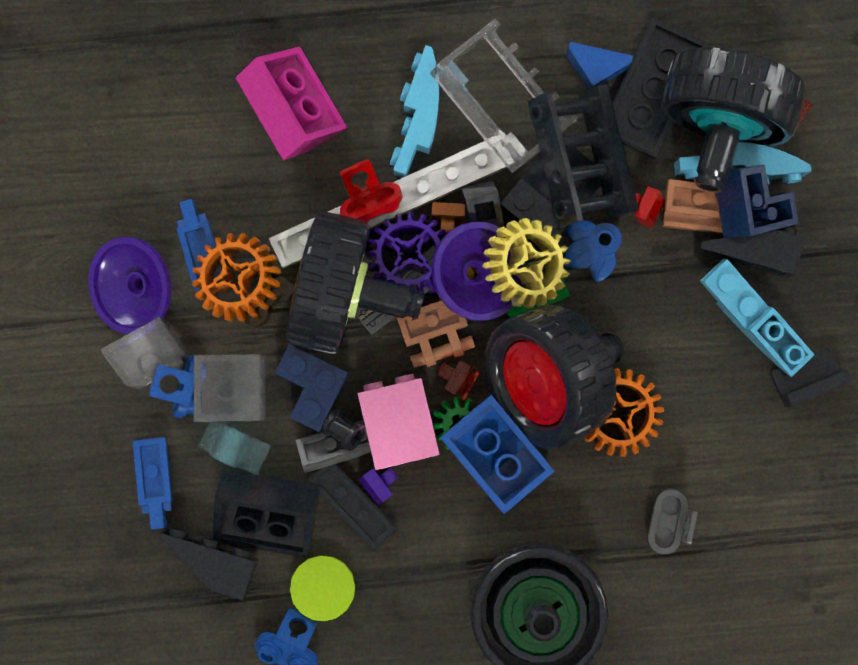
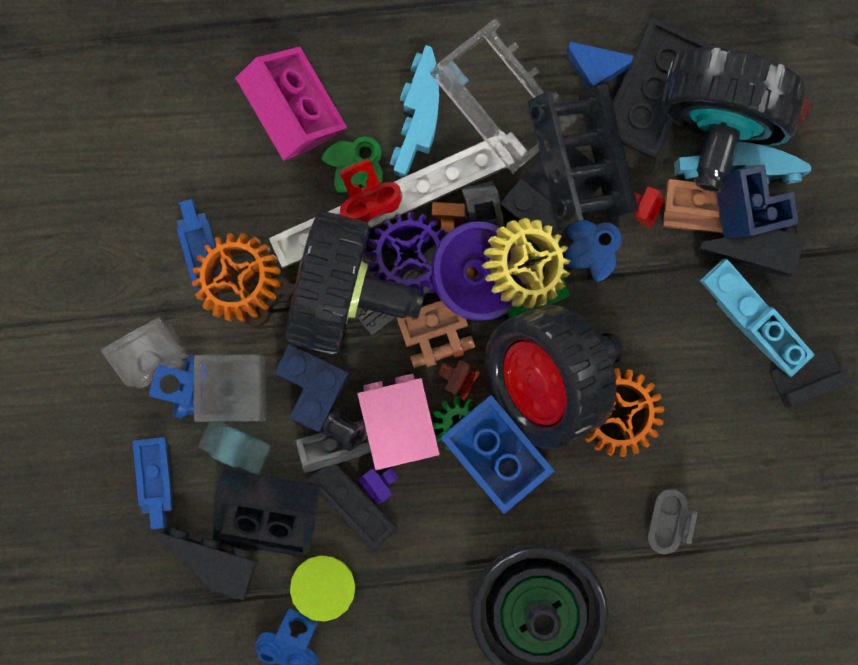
dark purple dish [88,237,171,335] -> none
none -> green plate [321,136,383,193]

